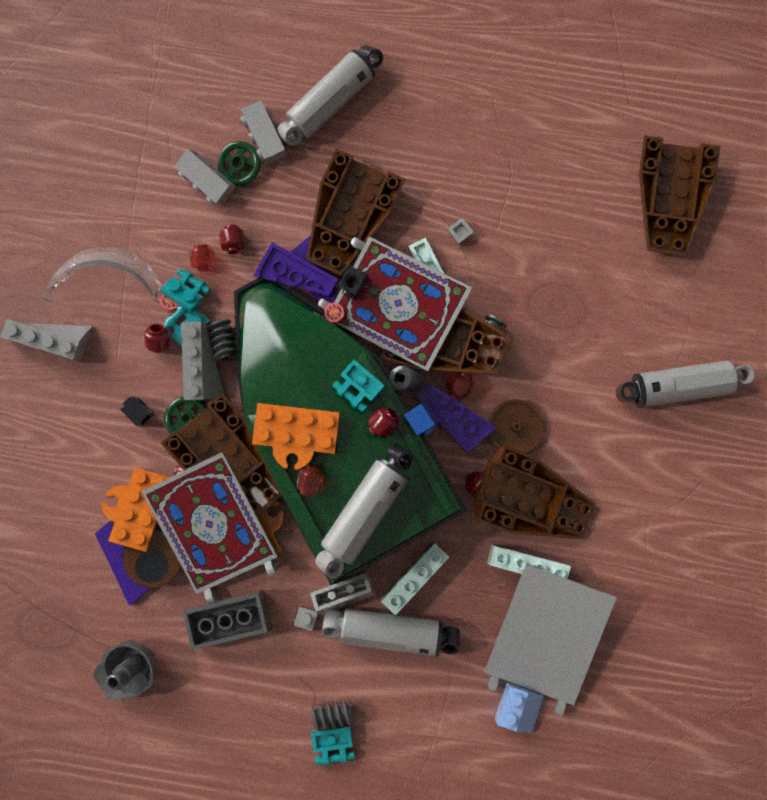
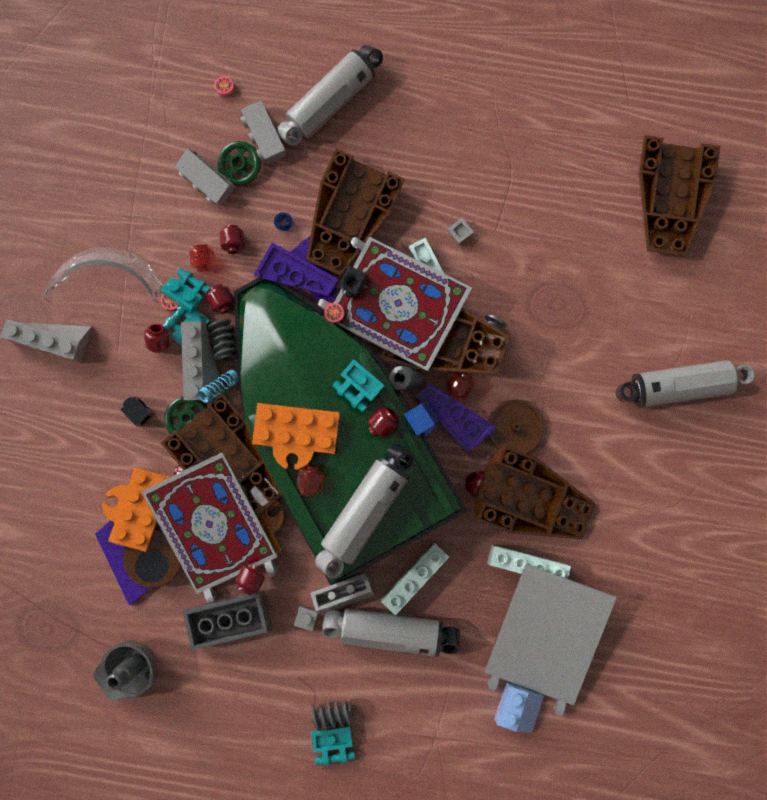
none -> medium azure piece [198,370,239,403]
none -> dark red head [206,284,234,314]
none -> coral tile [215,76,234,96]
none -> dark red head [235,564,265,595]
none -> clear blue plate [274,212,293,231]

